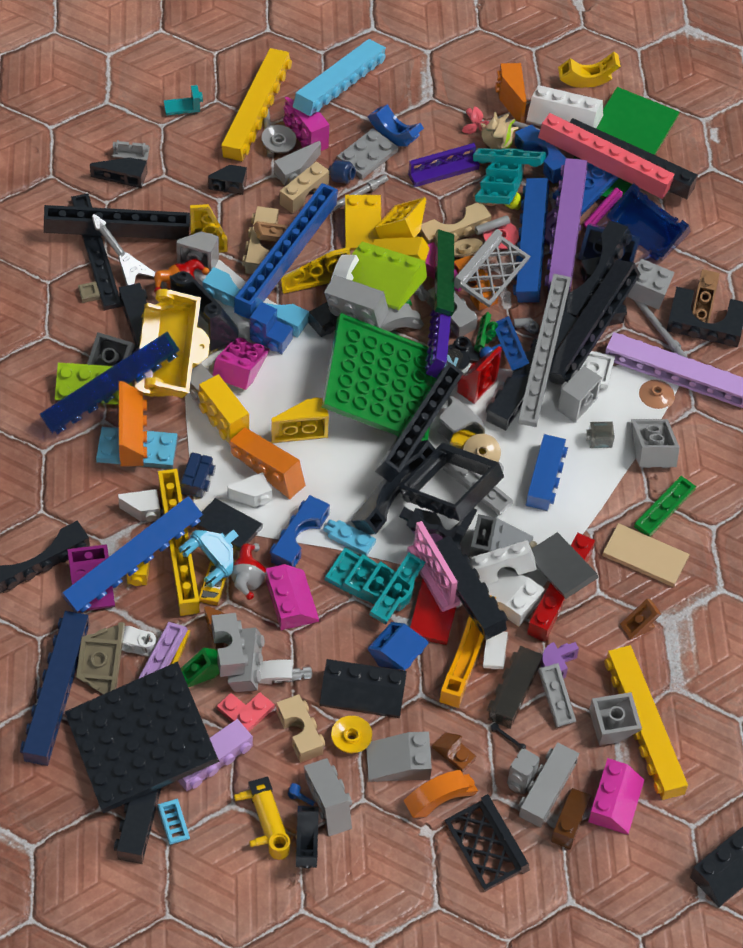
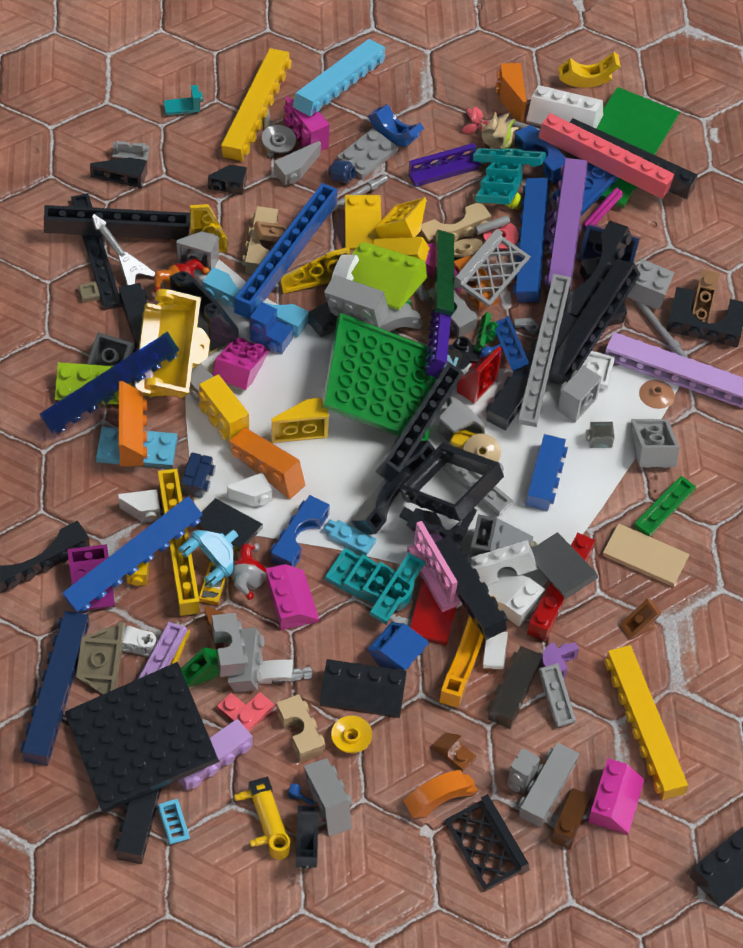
tan arch [280,161,329,214] -> none
light grey slope [366,732,432,782] -> none
black hinge [491,723,526,751] -> none
light grey slope [589,692,642,746] -> none
clear blue windscreen [606,183,691,261] -> none

